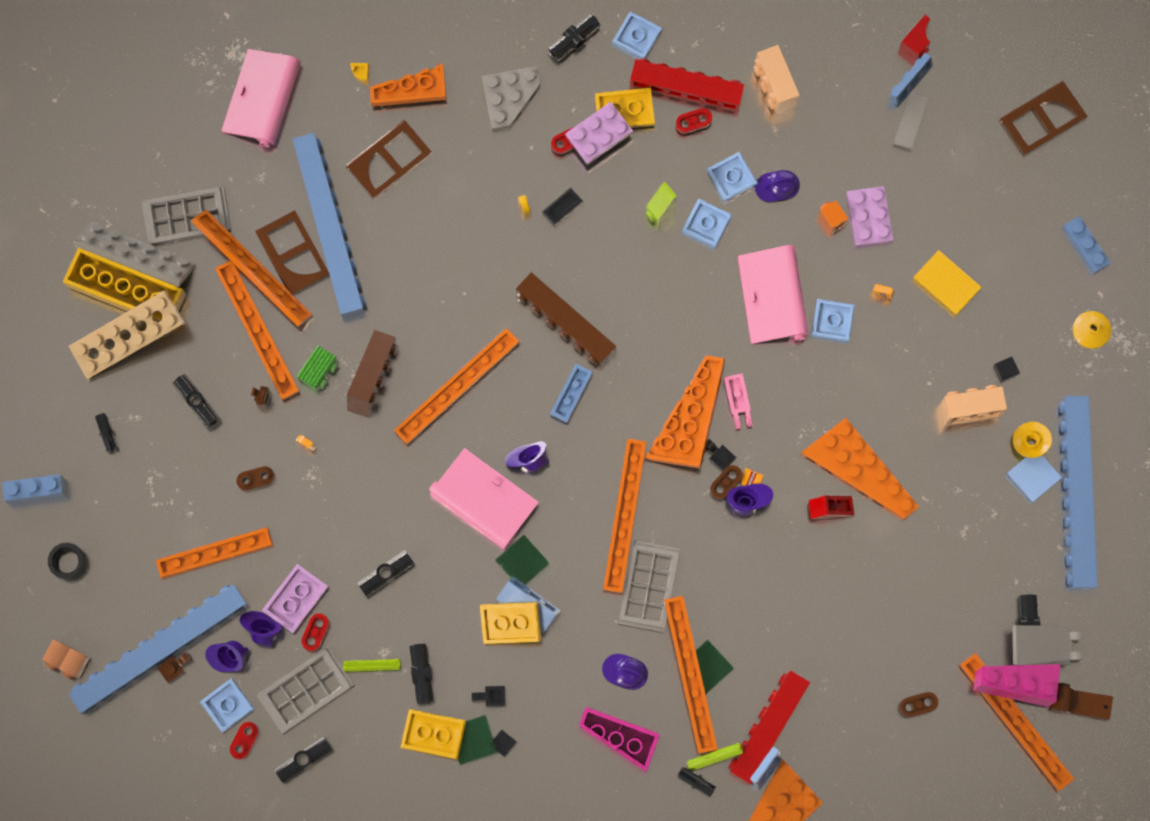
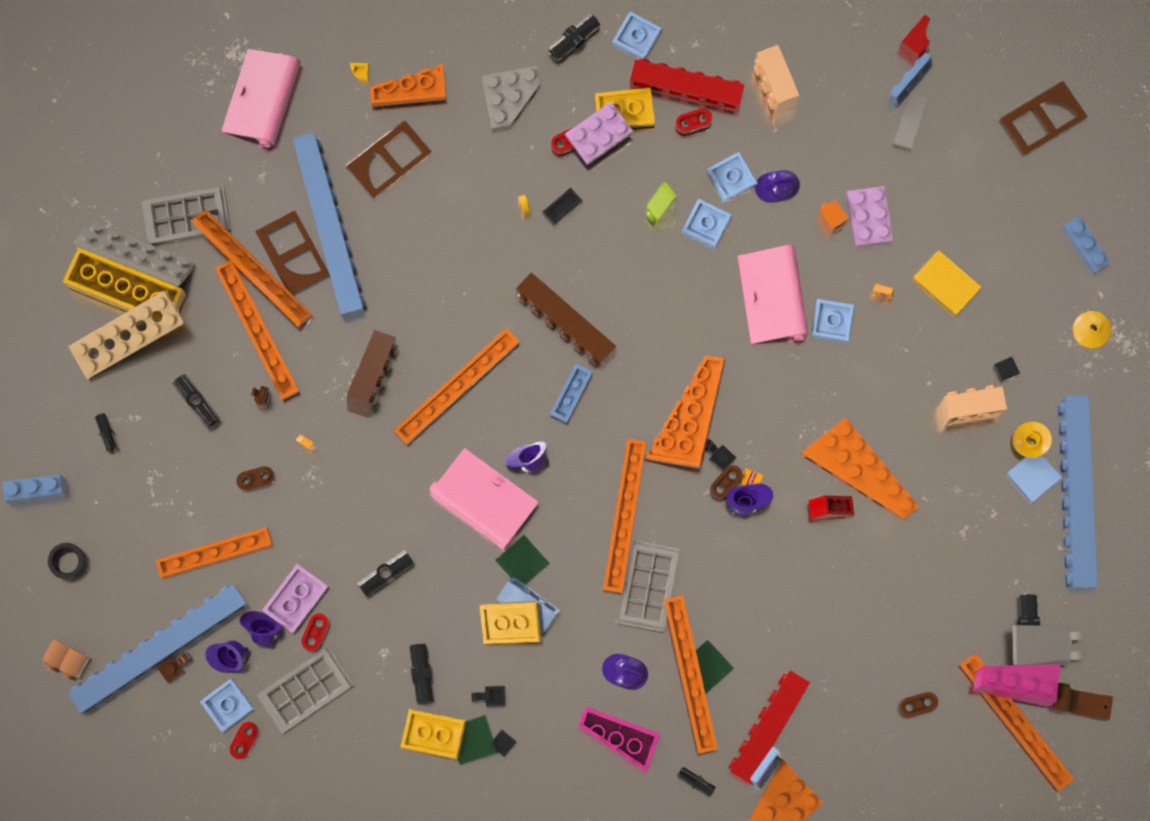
black piece [274,736,333,784] -> none
bright green brick [297,345,339,392] -> none
lime axle [343,659,401,672] -> none
lime axle [687,743,743,771] -> none
bright pink hinge [724,373,752,429] -> none

